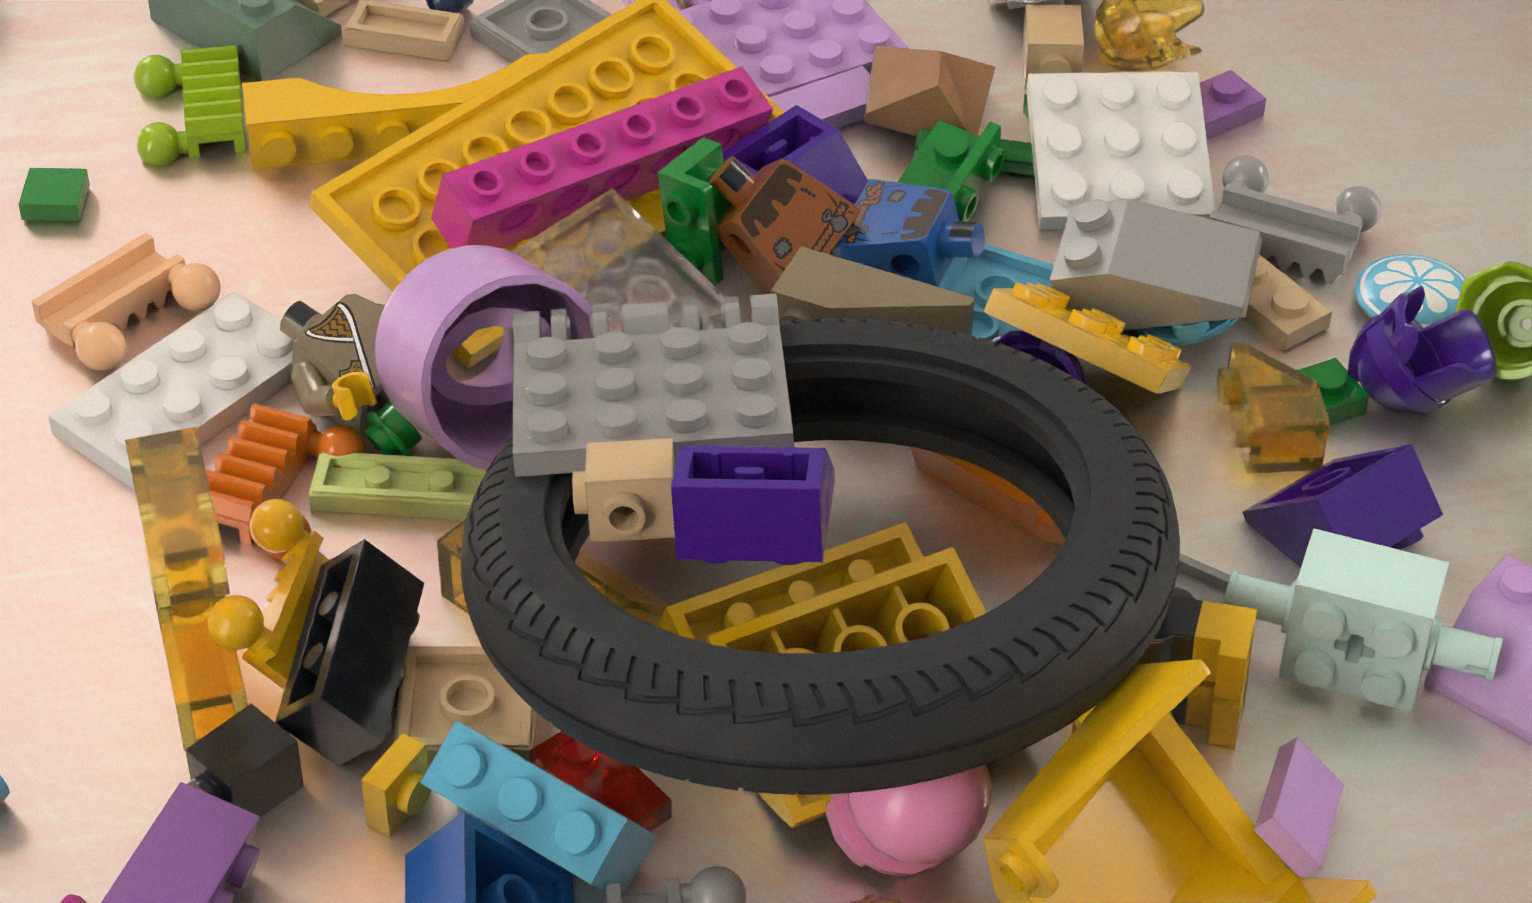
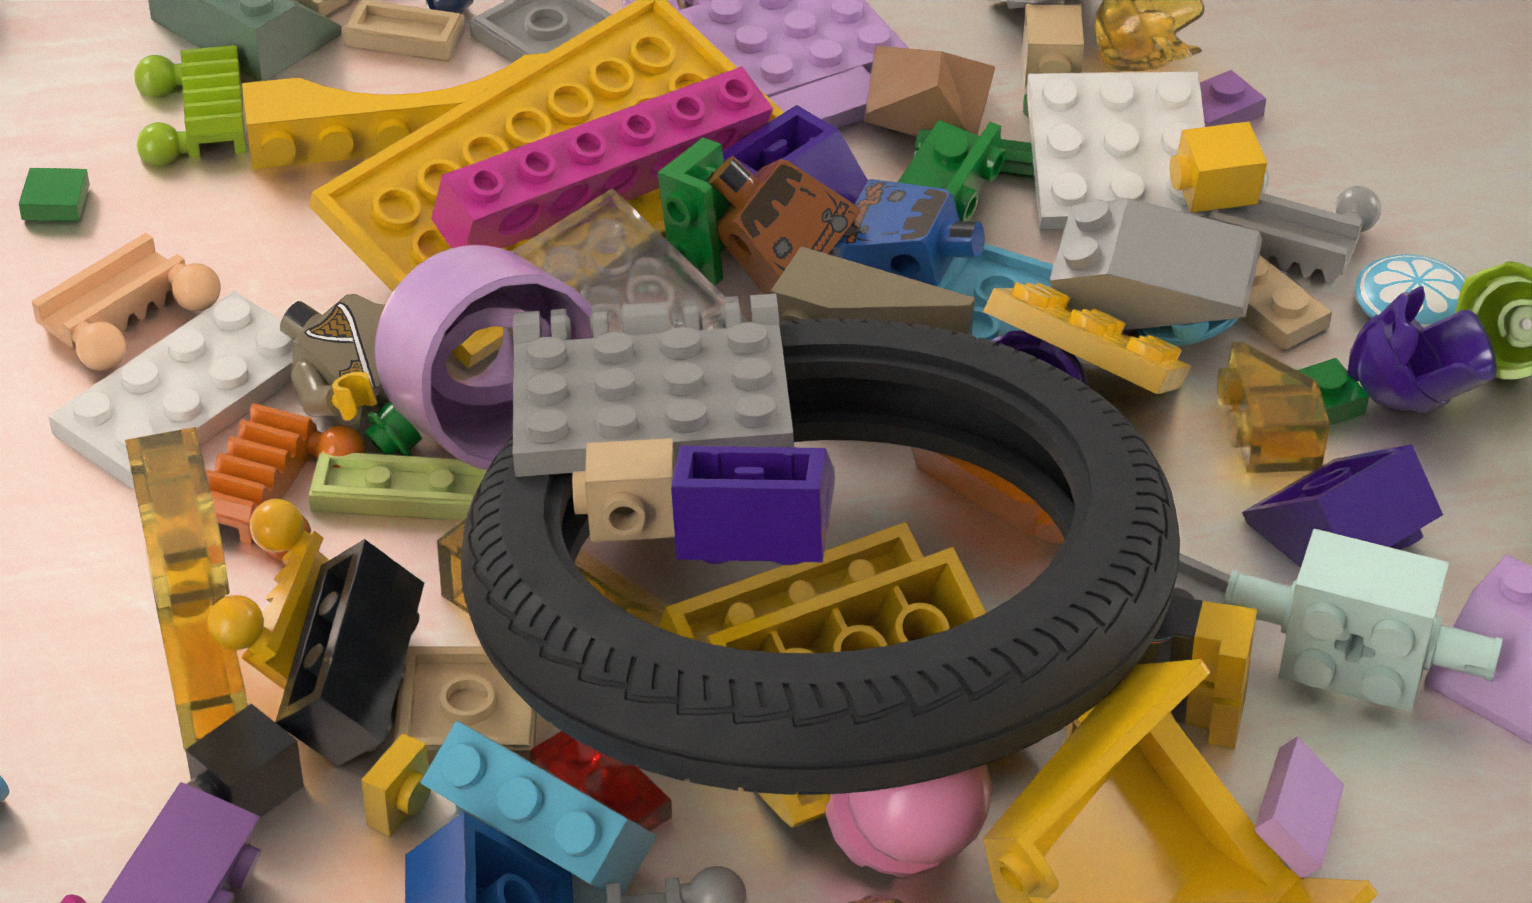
none -> yellow brick [1169,121,1267,213]

